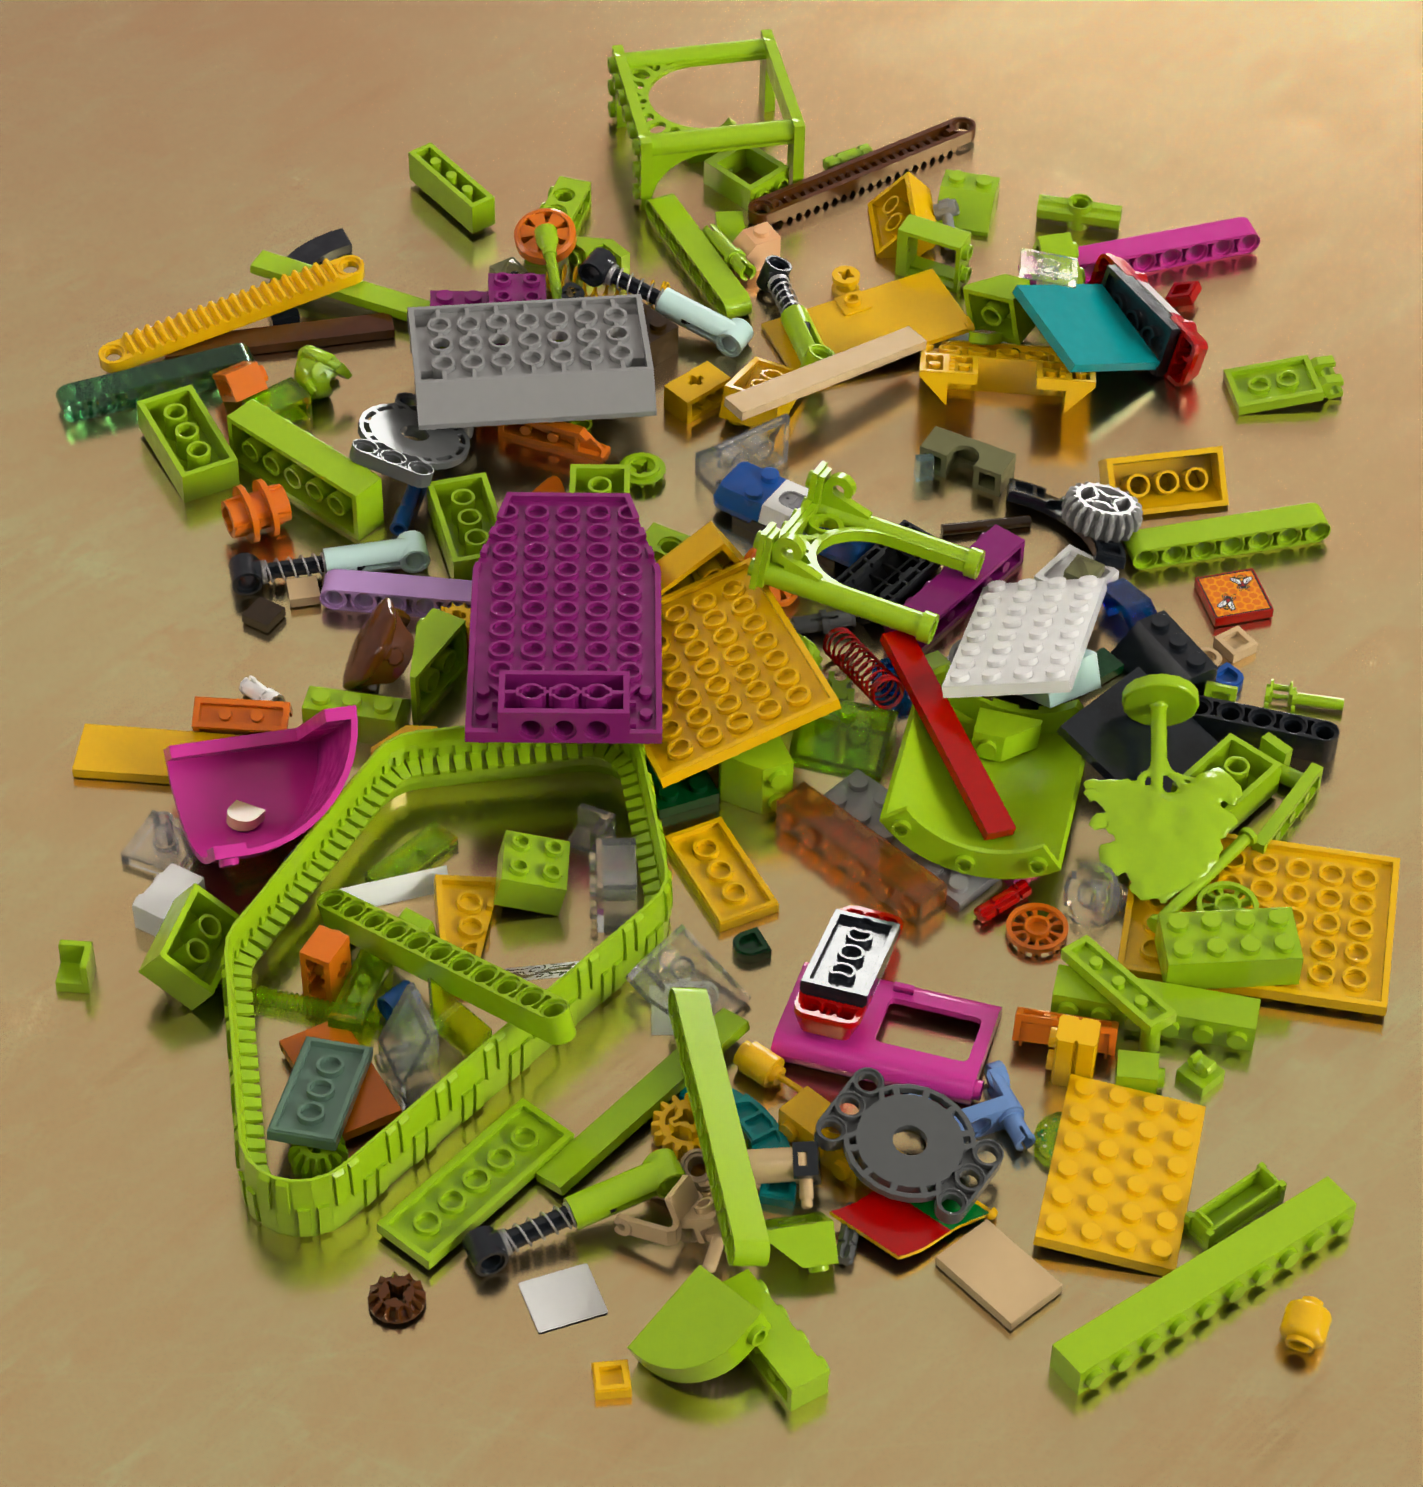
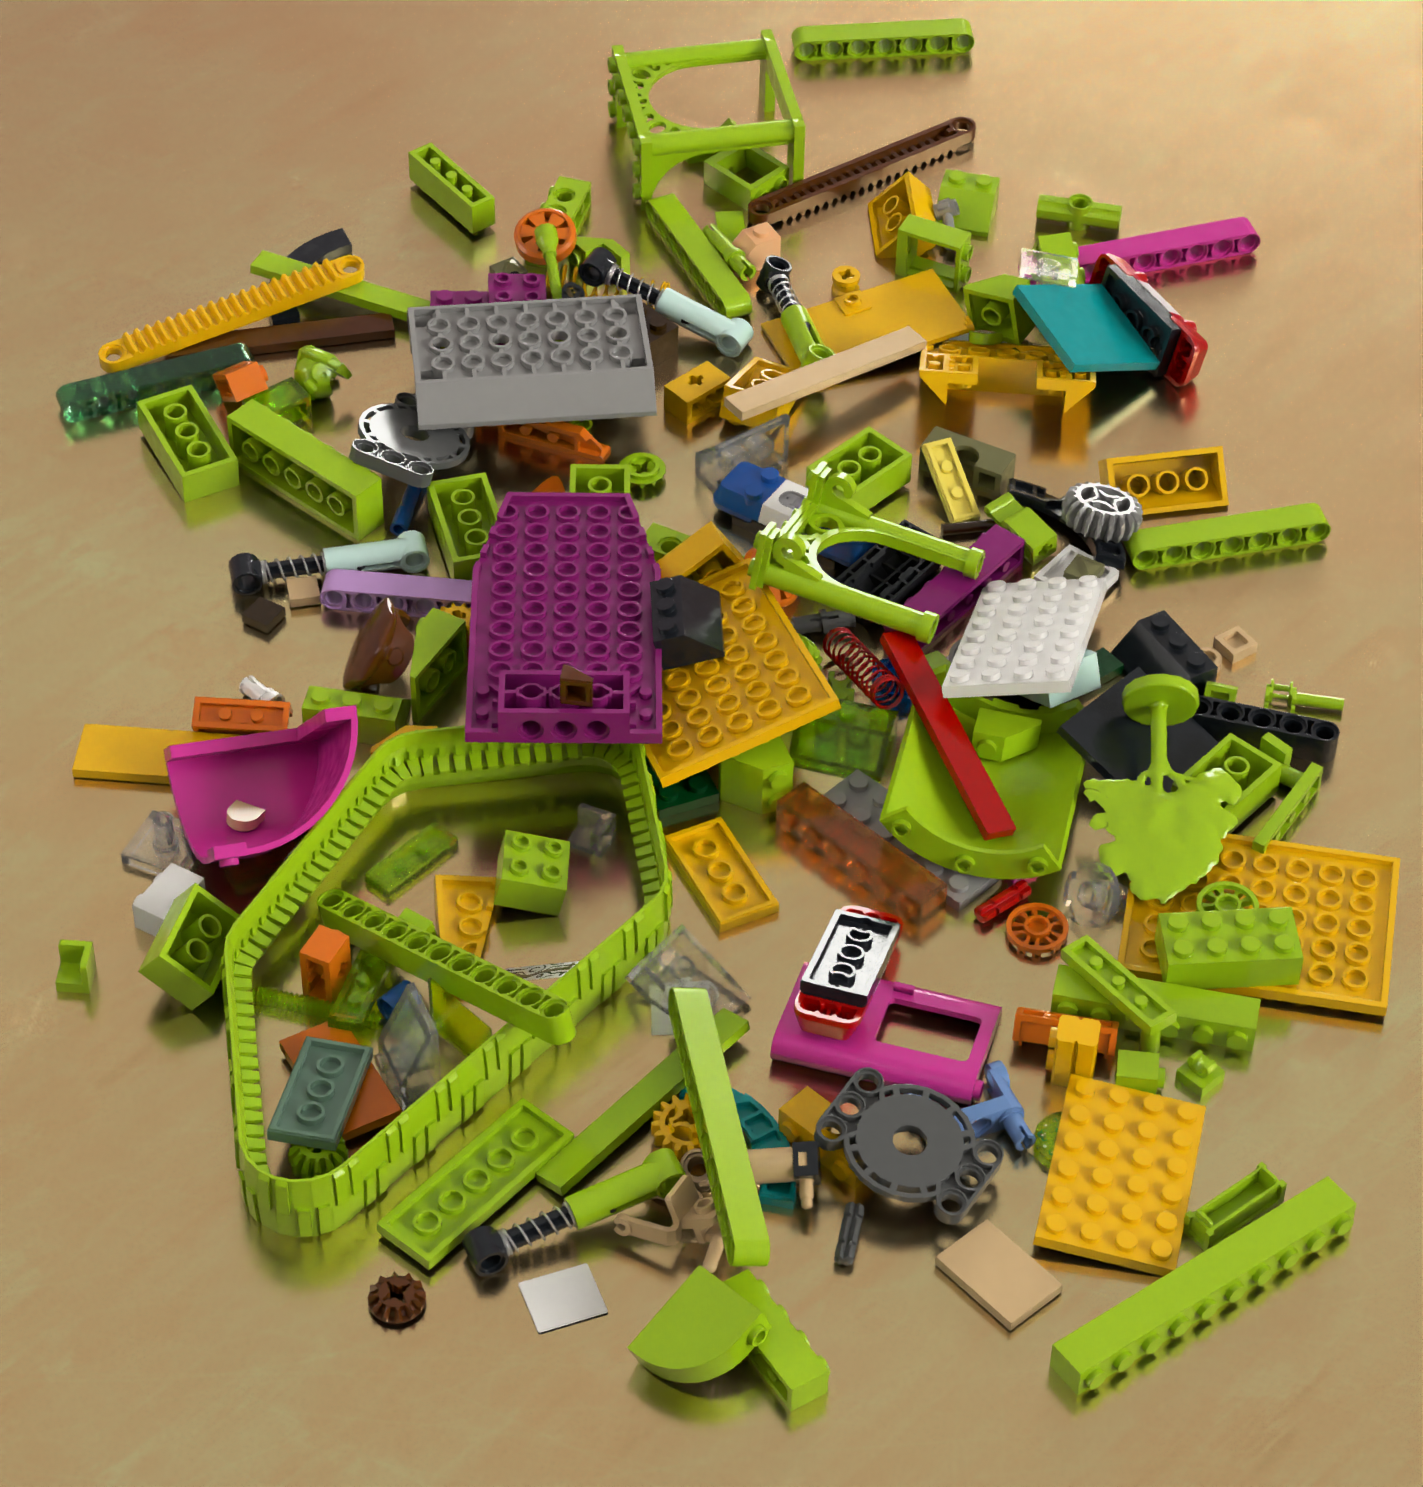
orange piece [221,478,292,544] -> none
white sticker [321,865,448,907] -> none
clear brick [589,838,637,933] -> none
yellow tile [591,1359,632,1401] -> none
dark green tile [732,927,772,964] -> none
flag [733,1040,998,1260] -> none
lime slope [765,1211,839,1273] -> none
lime axle [822,143,873,170] -> none
clear light blue piece [914,453,935,482] -> none
clear blue slope [1102,577,1157,631] -> none
lime bar [1147,827,1258,933] -> none
red tile [1165,281,1202,307] -> none
tile [1194,568,1274,627] -> none
blue tile [1216,662,1244,694] -> none
lime tile [1223,355,1344,416] -> none
yellow head [1279,1296,1332,1353] -> none
none -> reddish brown slope [560,664,593,707]
none -> black slope [650,575,725,671]
none -> lime beam [791,18,975,61]
none -> lime brick [806,426,912,510]
none -> light yellow tile [921,437,981,523]
none -> lime piece [984,492,1057,566]

